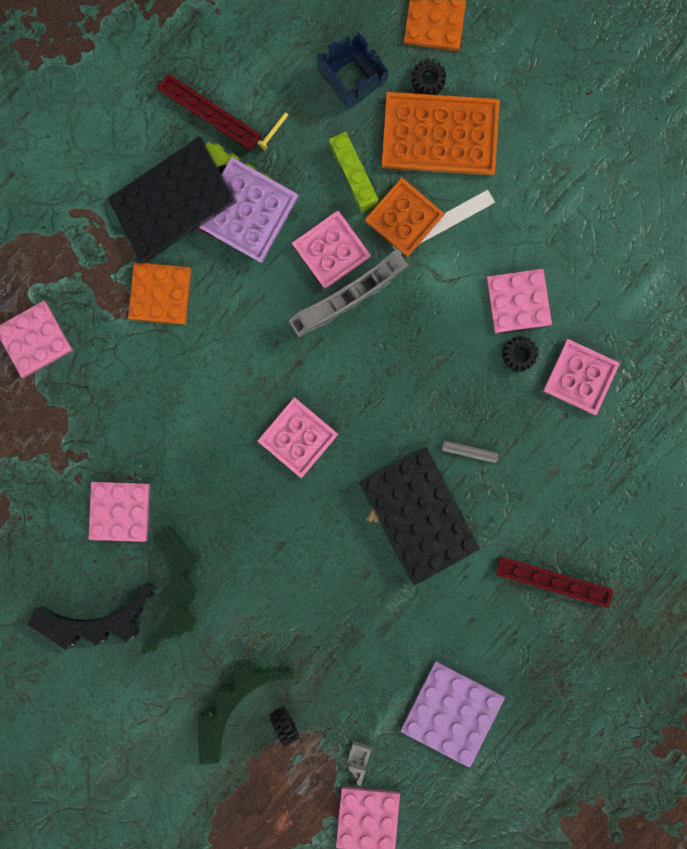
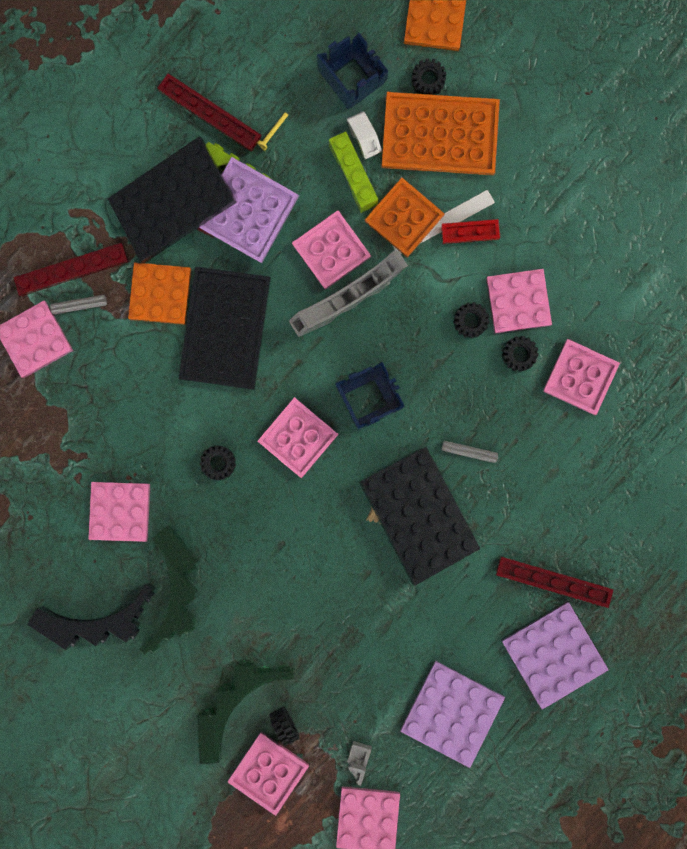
none -> dark red plate [13,243,129,297]
none -> light grey axle [50,295,107,315]
none -> black plate [179,267,271,390]
none -> black tyre [200,445,236,480]
none -> bright pink plate [228,731,309,816]
none -> dark blue piece [335,362,405,431]
none -> white slope [347,111,382,159]
none -> red plate [441,219,500,244]
none -> black tyre [453,302,489,338]
none -> lavender plate [501,602,608,709]

